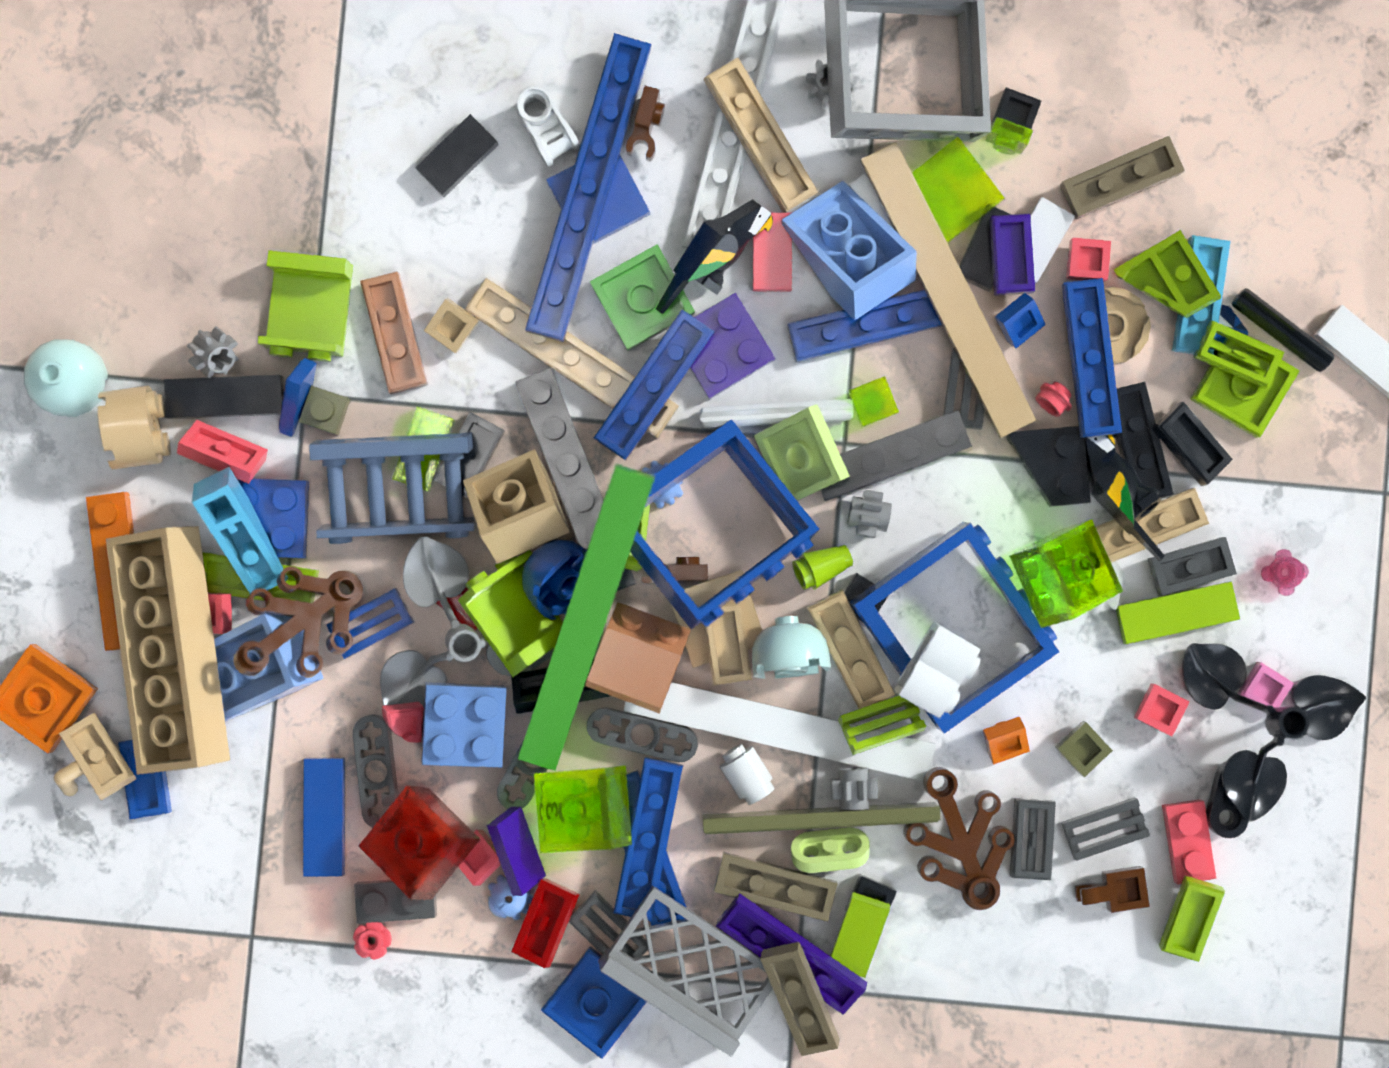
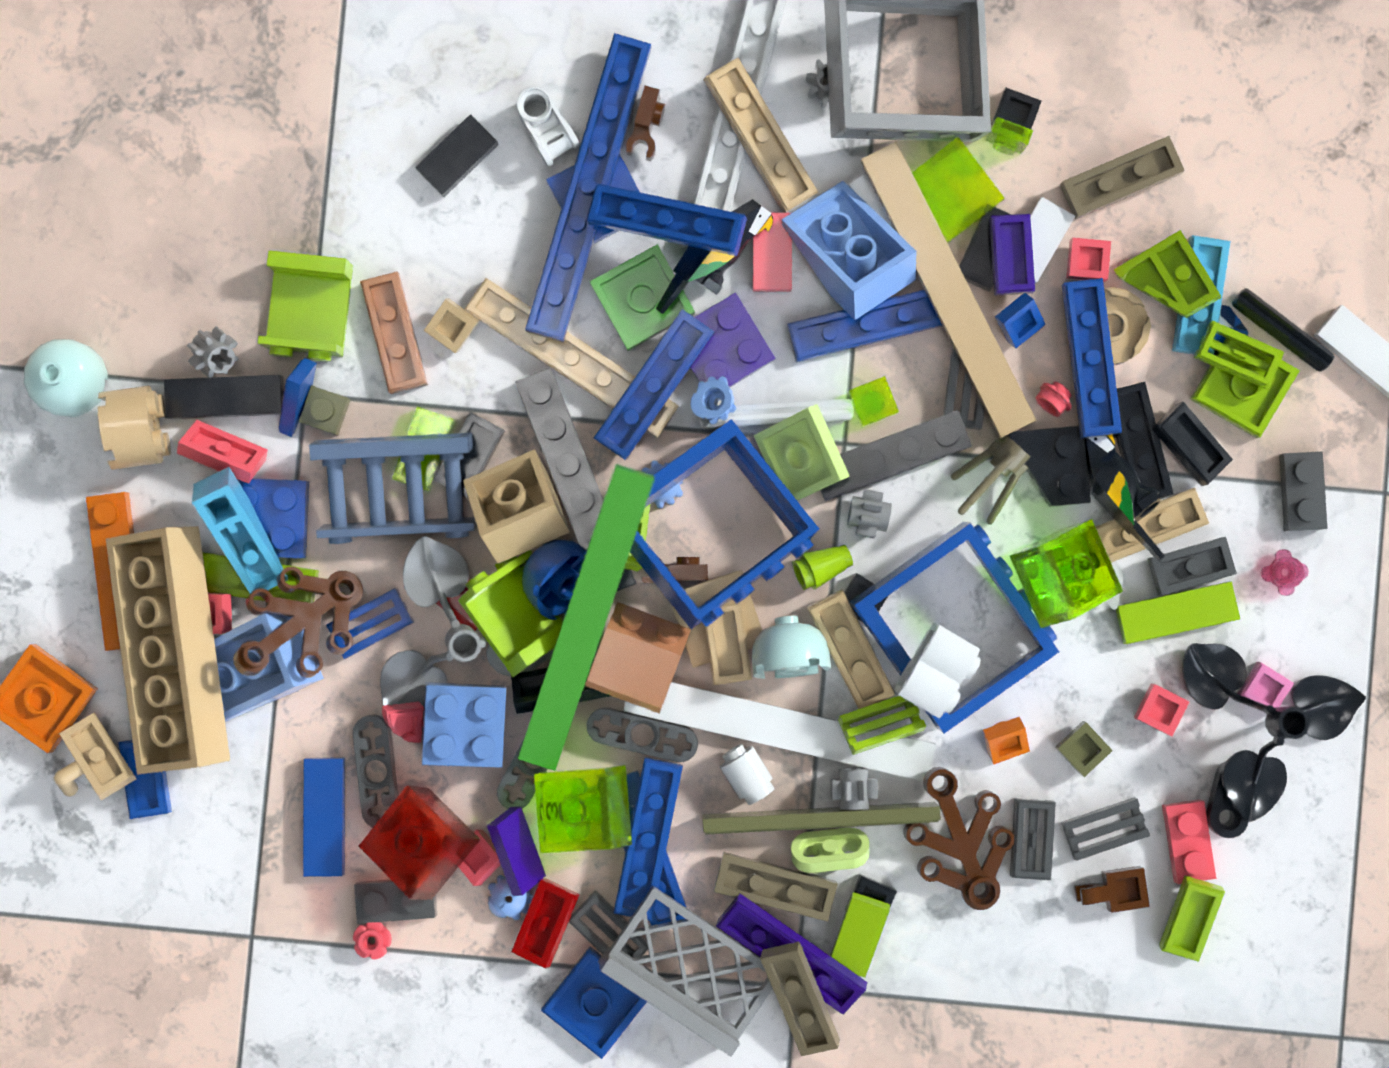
none -> blue tile [586,183,747,256]
none -> light blue animal [690,376,736,424]
none -> dark tan plant [951,436,1031,525]
none -> dark grey plate [1279,451,1328,531]

